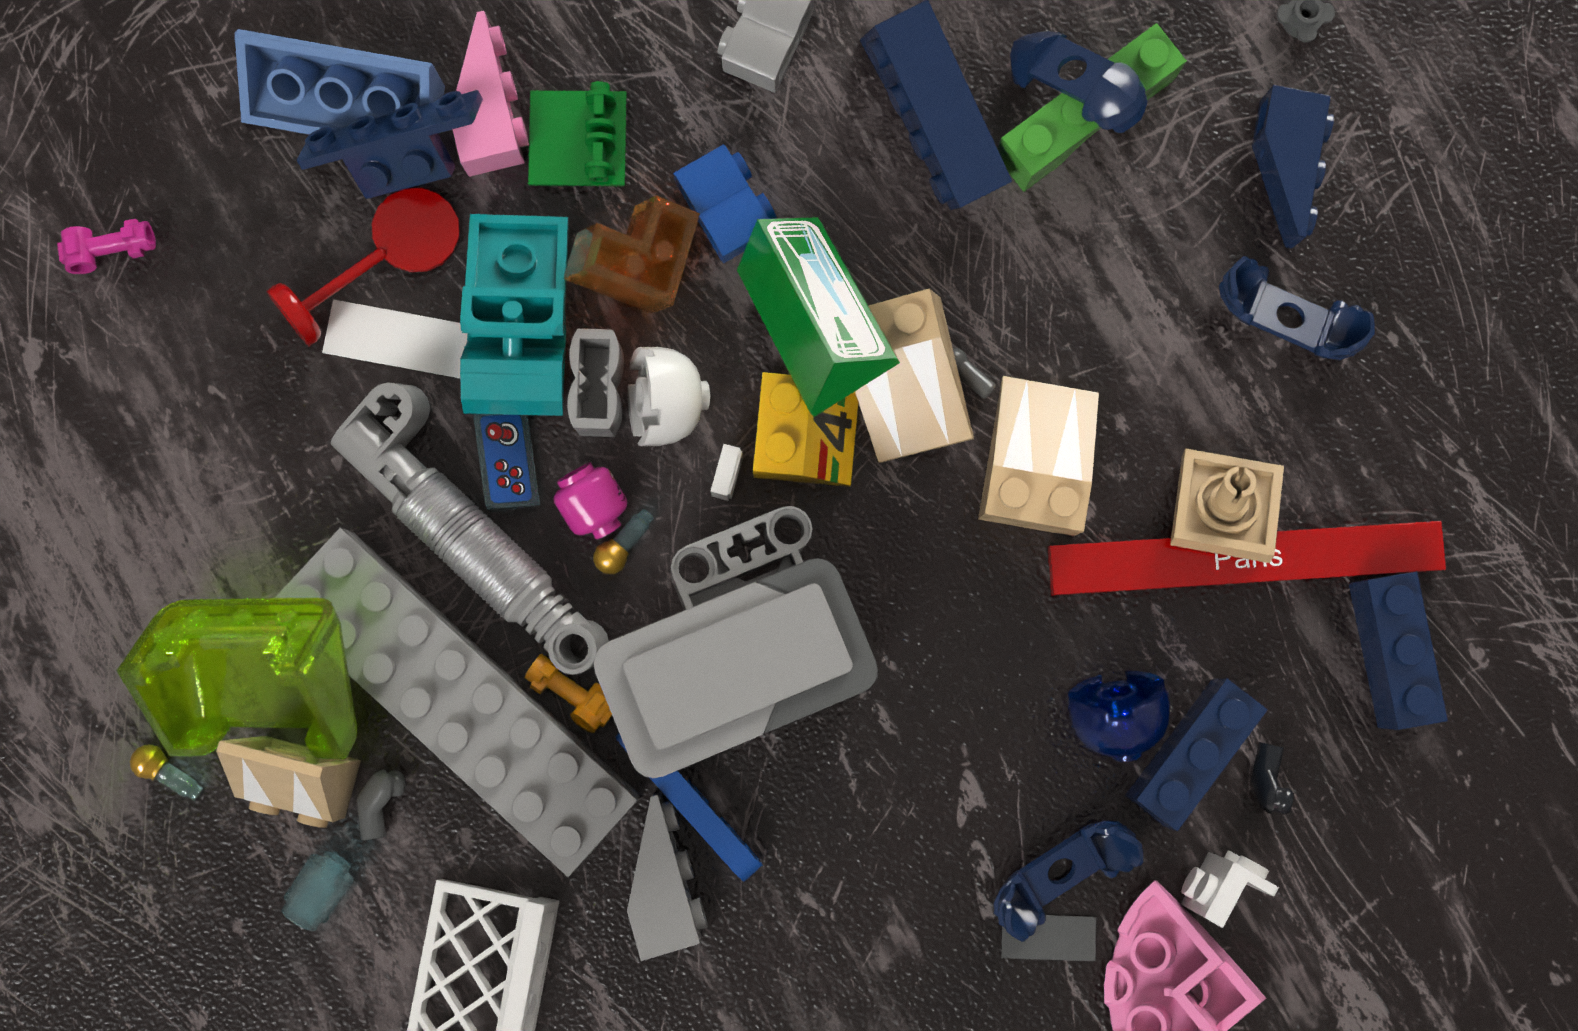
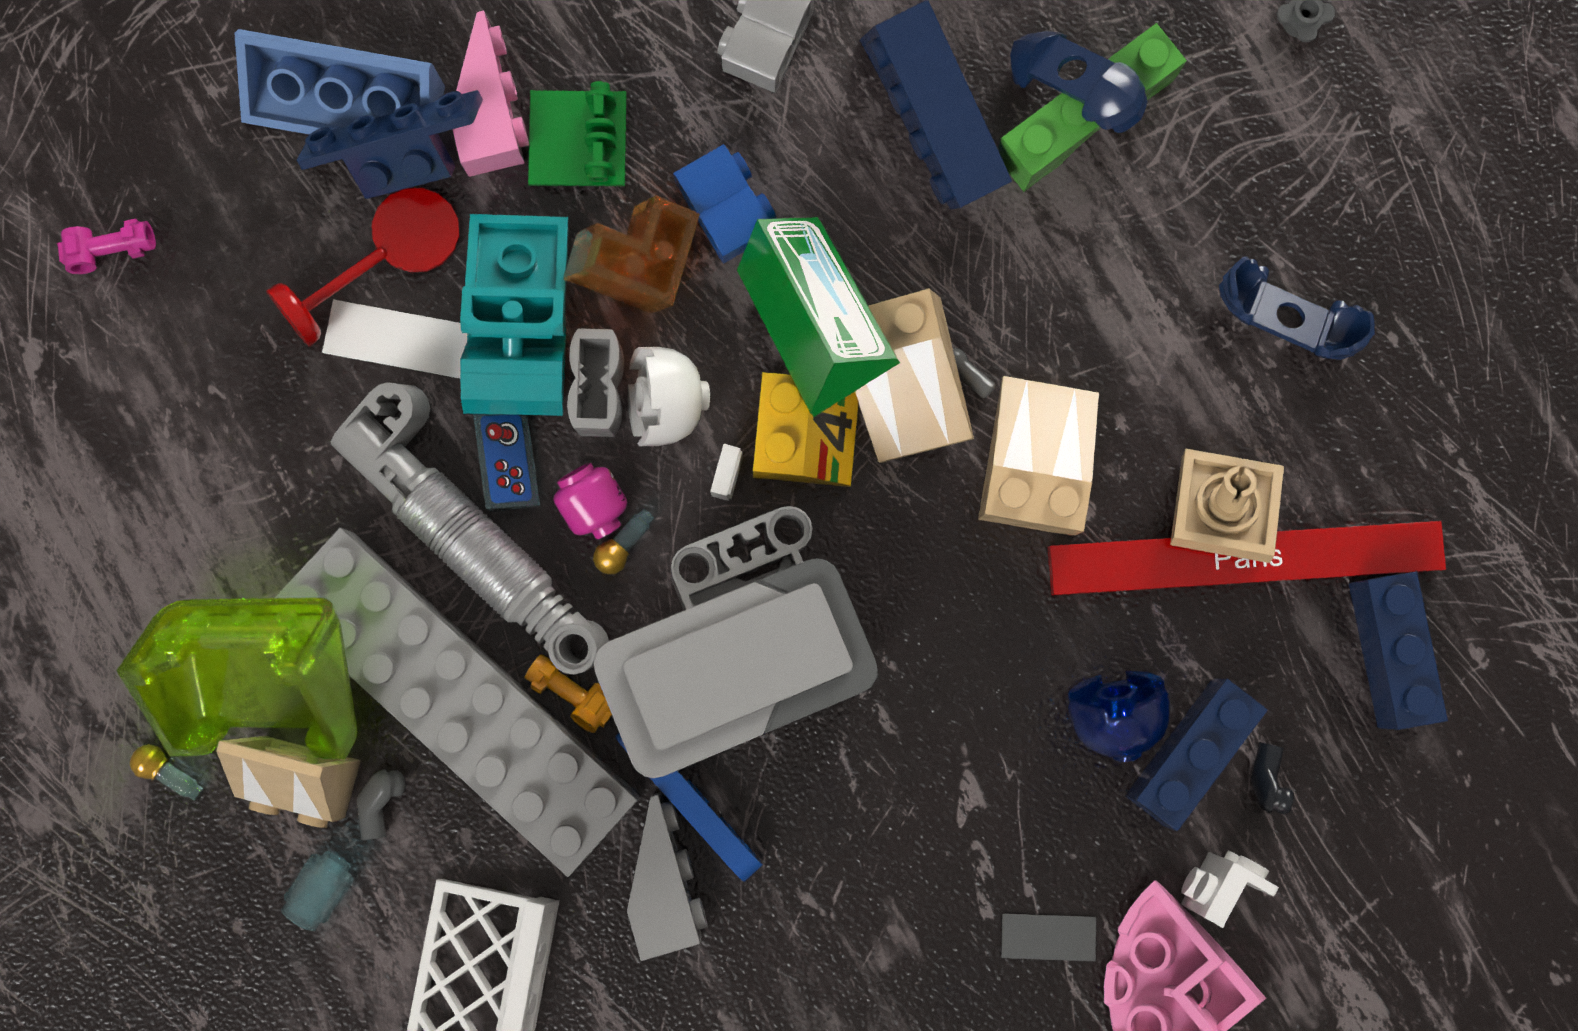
dark blue piece [994,821,1143,942] -> none
dark blue slope [1252,85,1334,249] -> none

